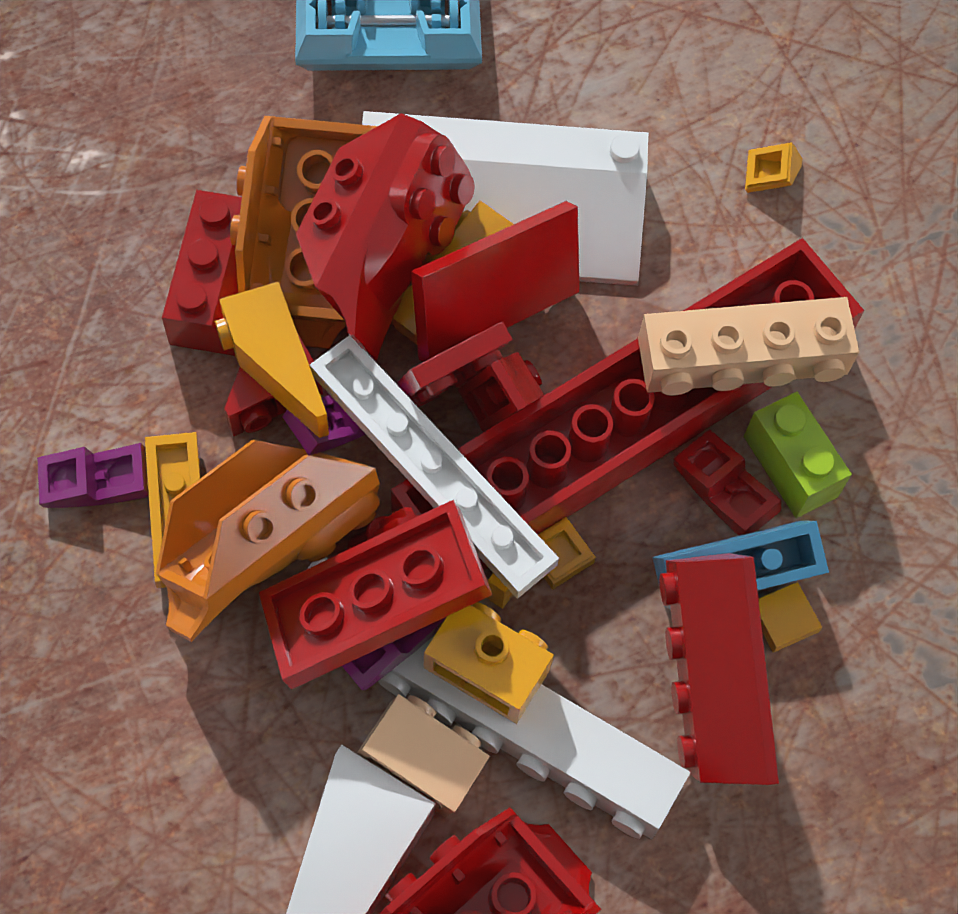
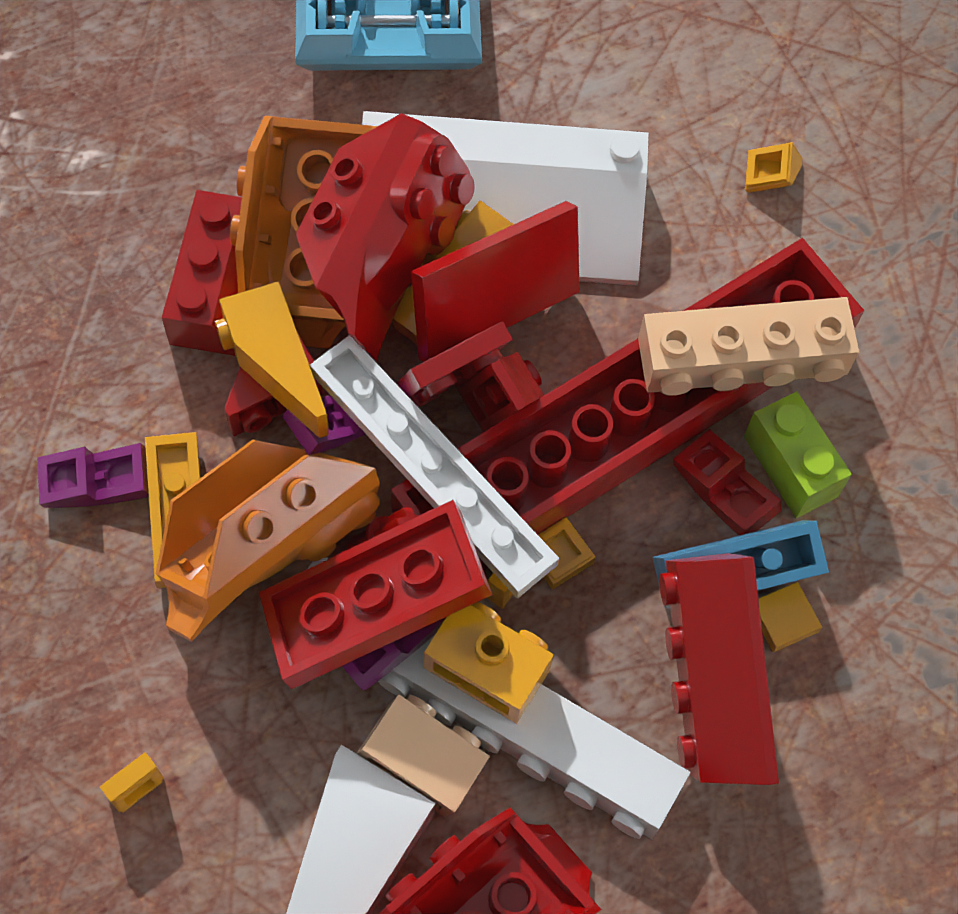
none -> light orange tile [100,752,164,813]

